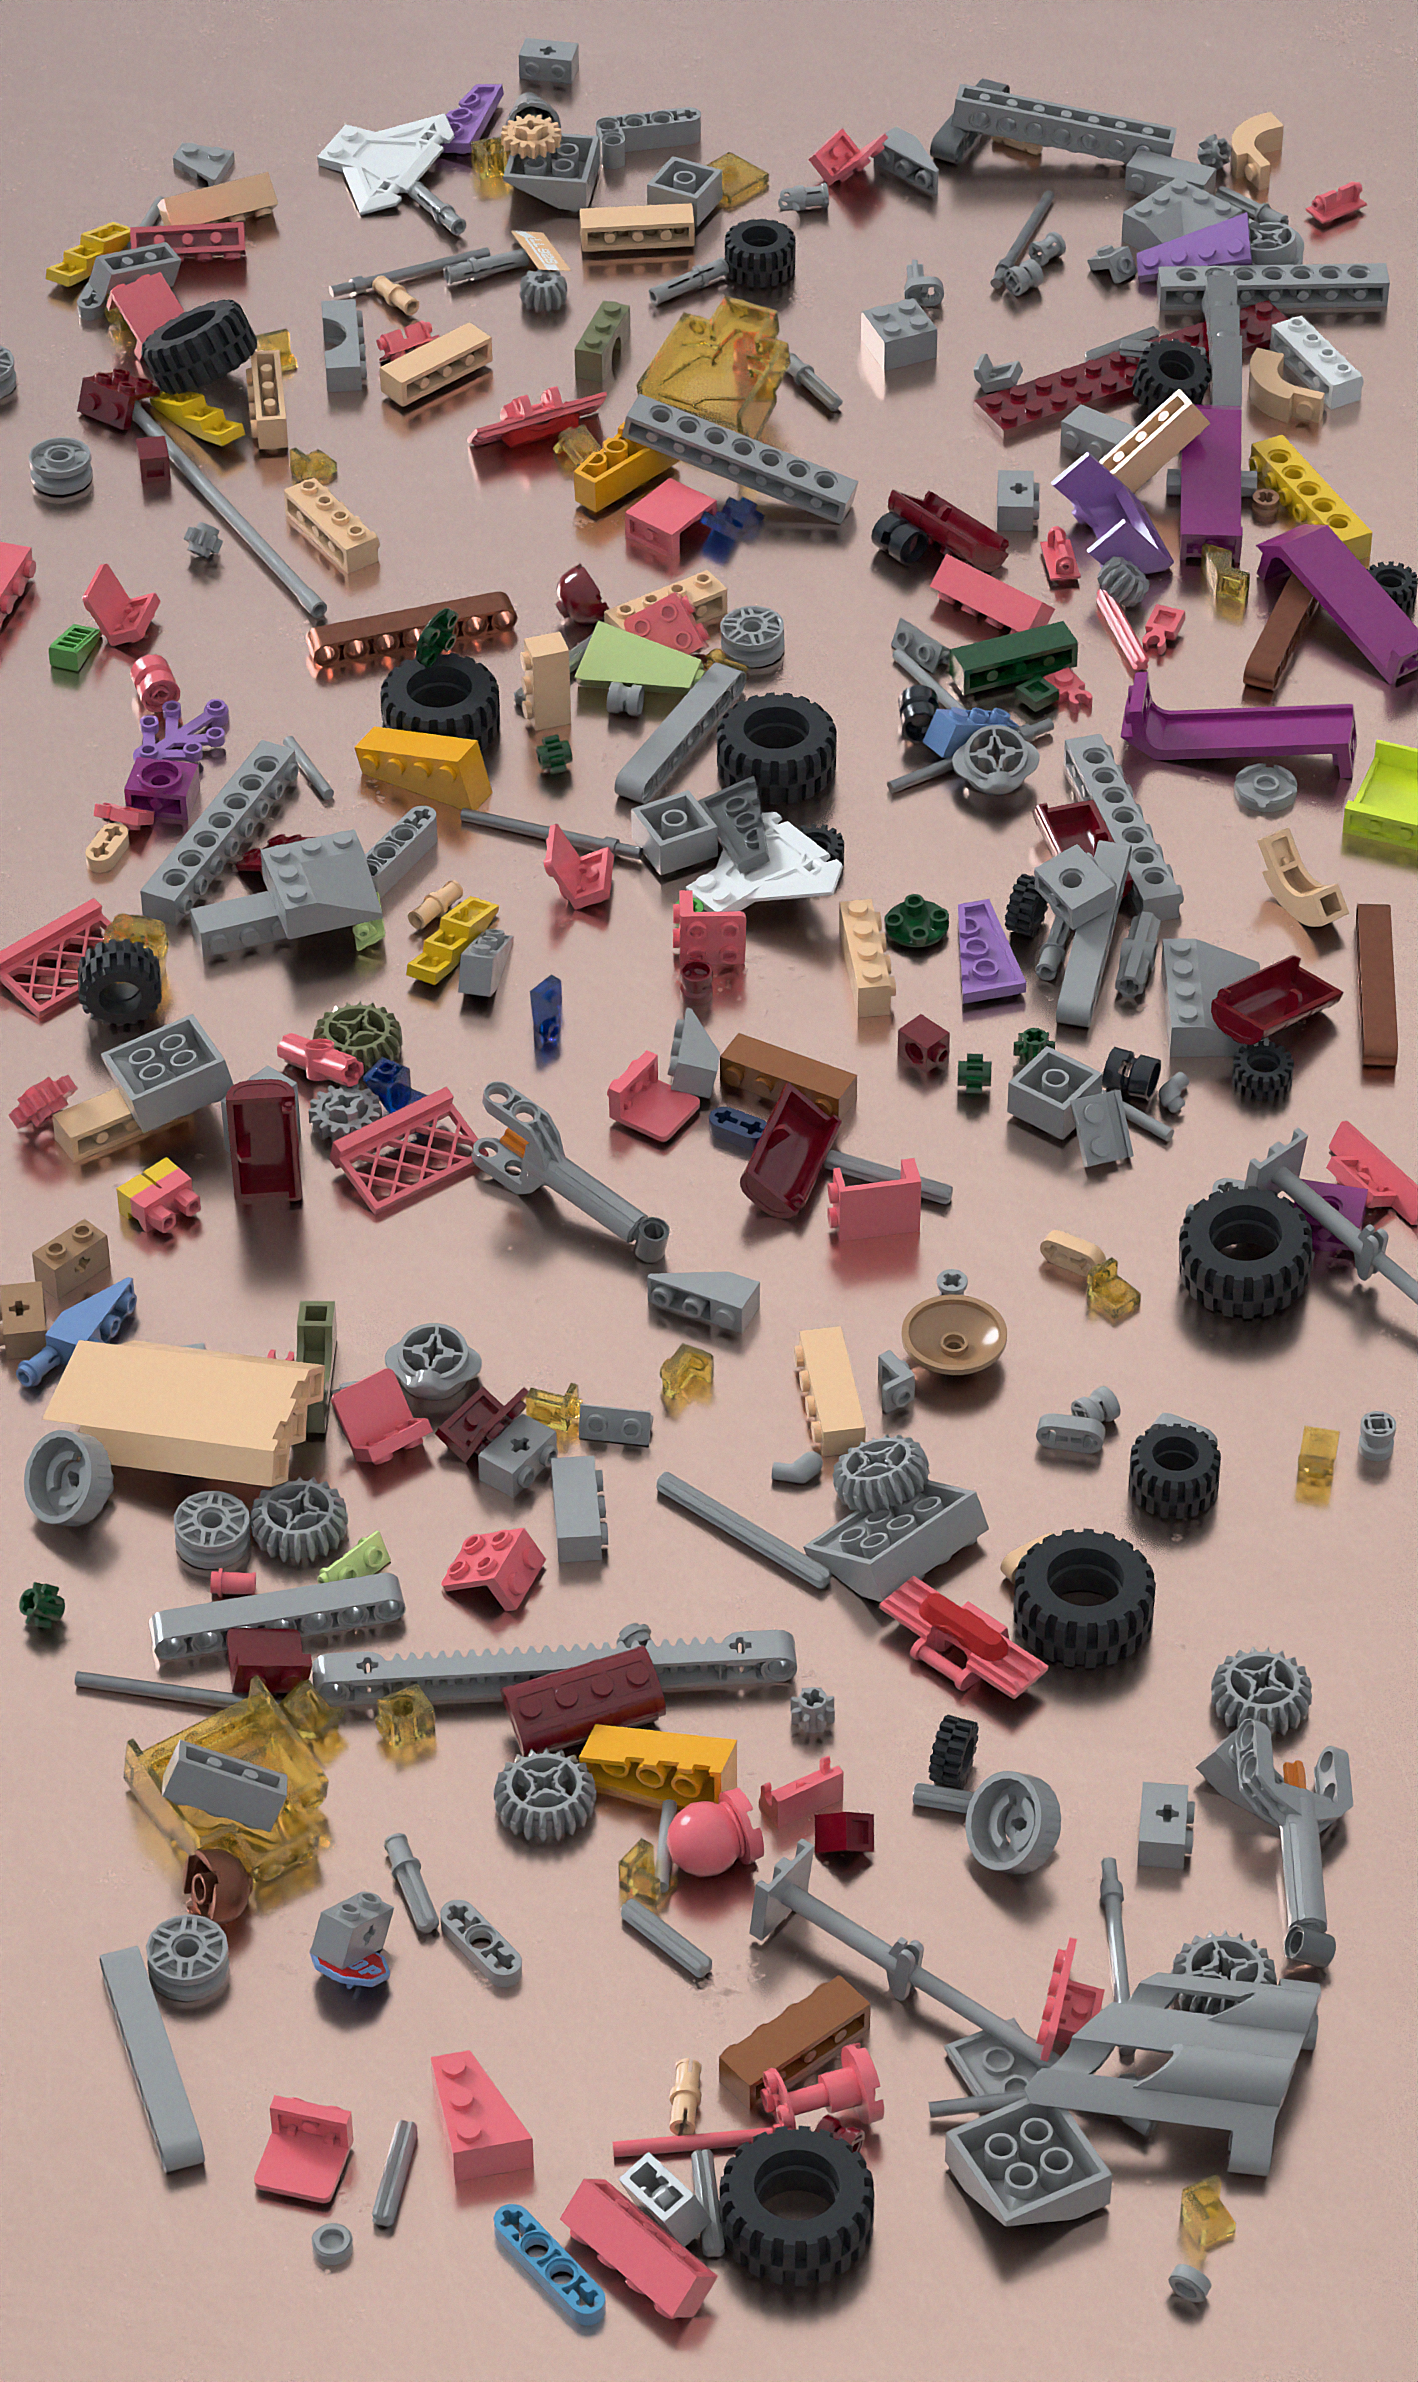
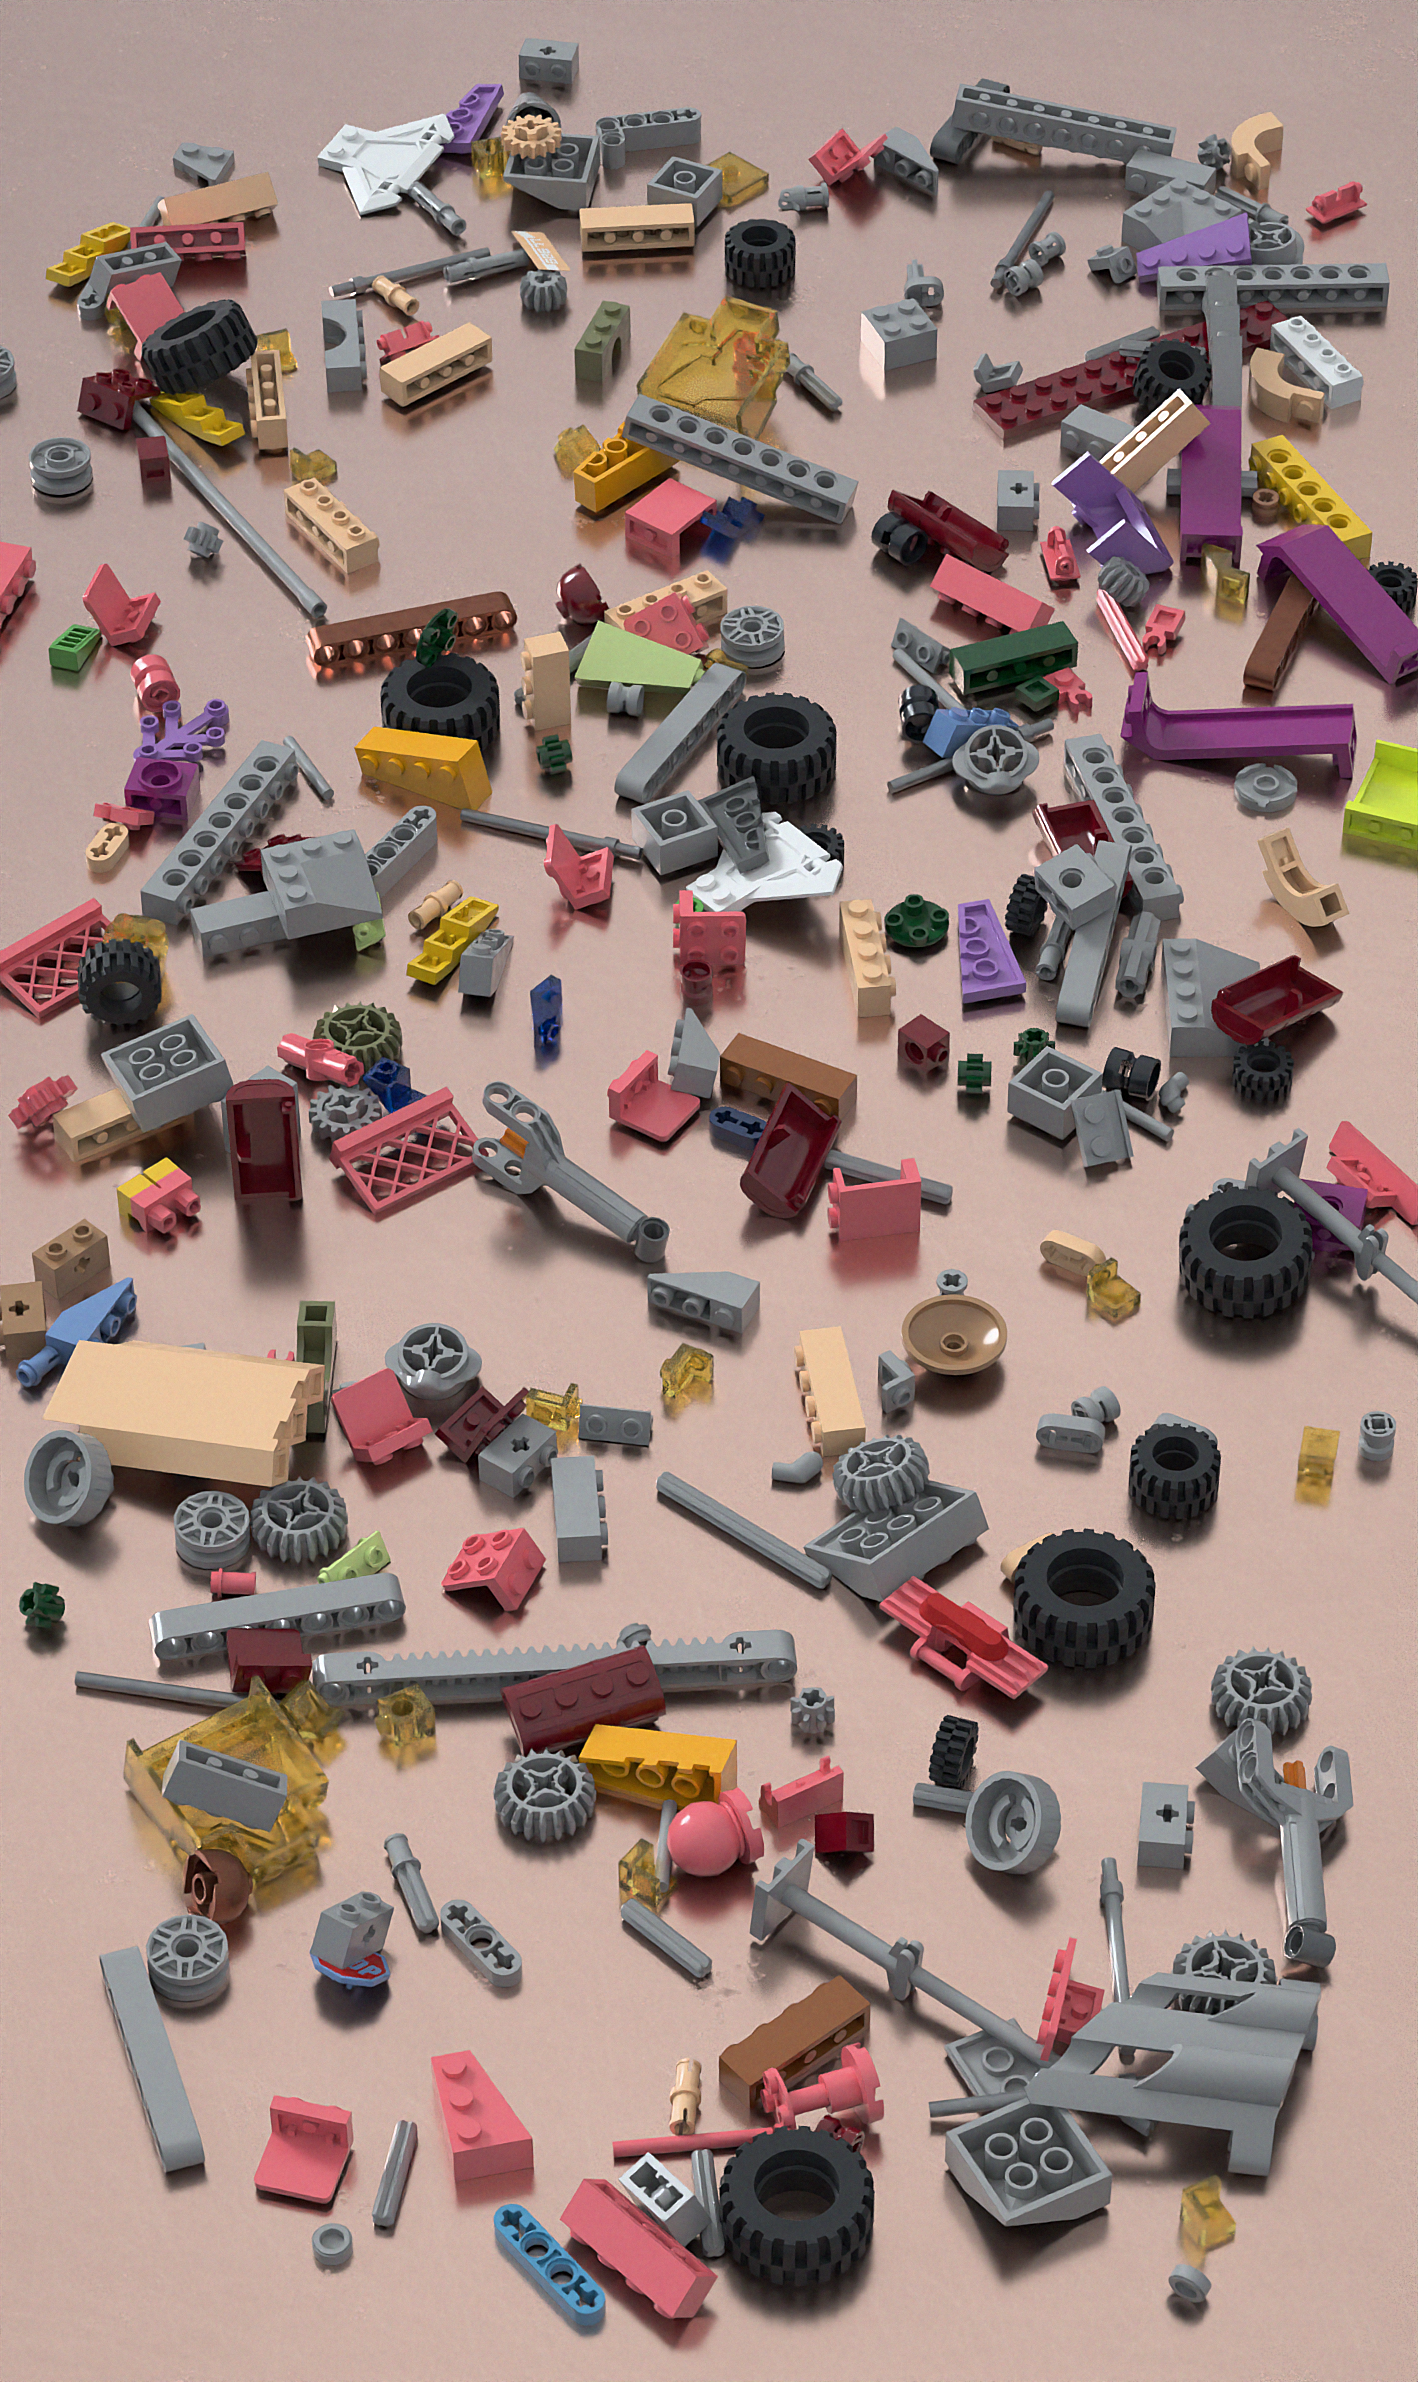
coral piece [467,386,607,448] -> none
light grey pin [648,257,729,306] -> none
copper beam [1356,904,1398,1066] -> none

